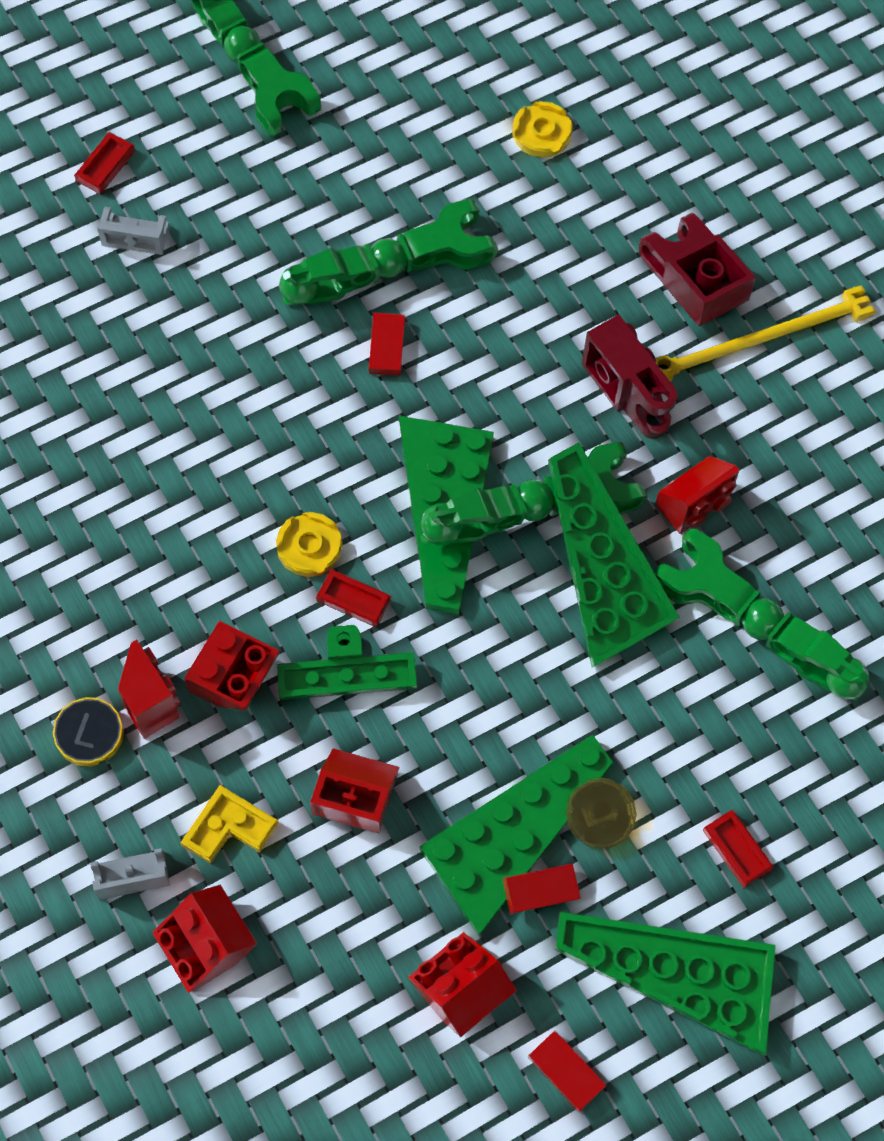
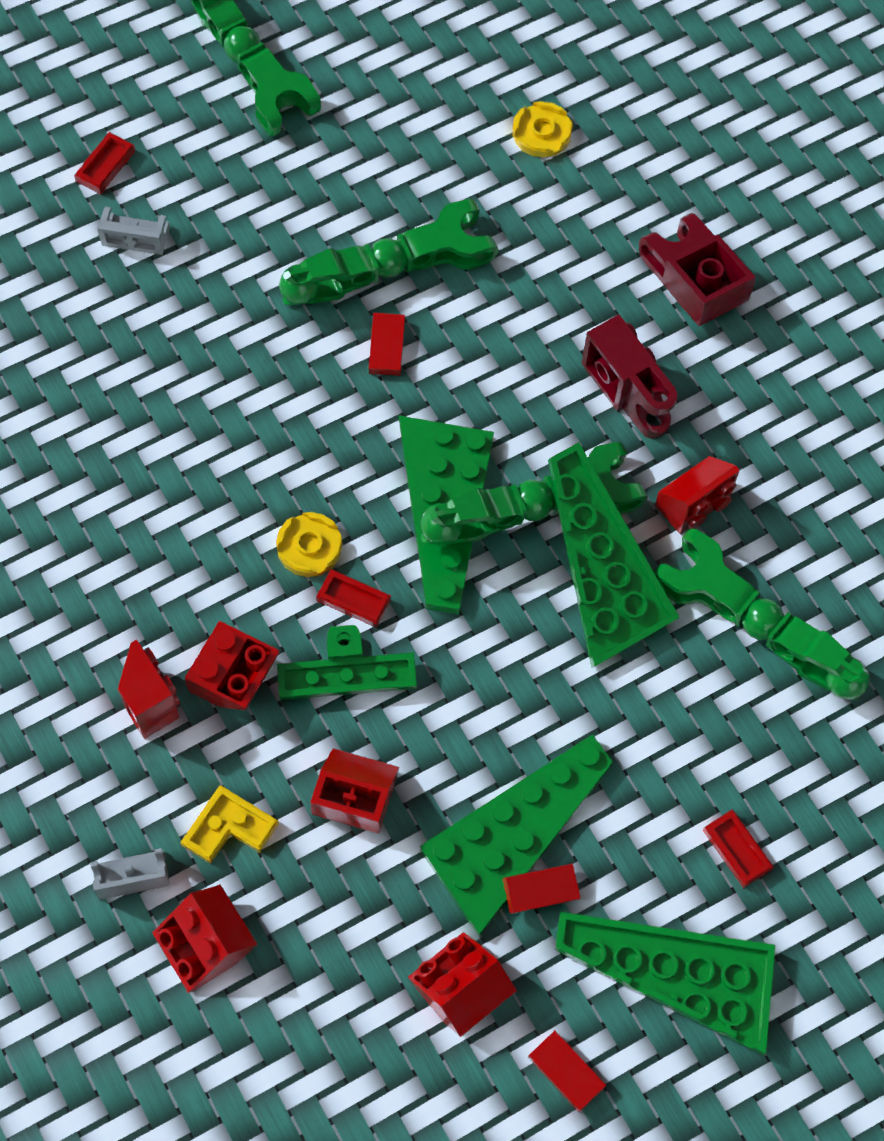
black tile [53,697,124,767] -> none
clear yellow tile [566,778,637,849] -> none
yellow hinge [656,285,877,382] -> none

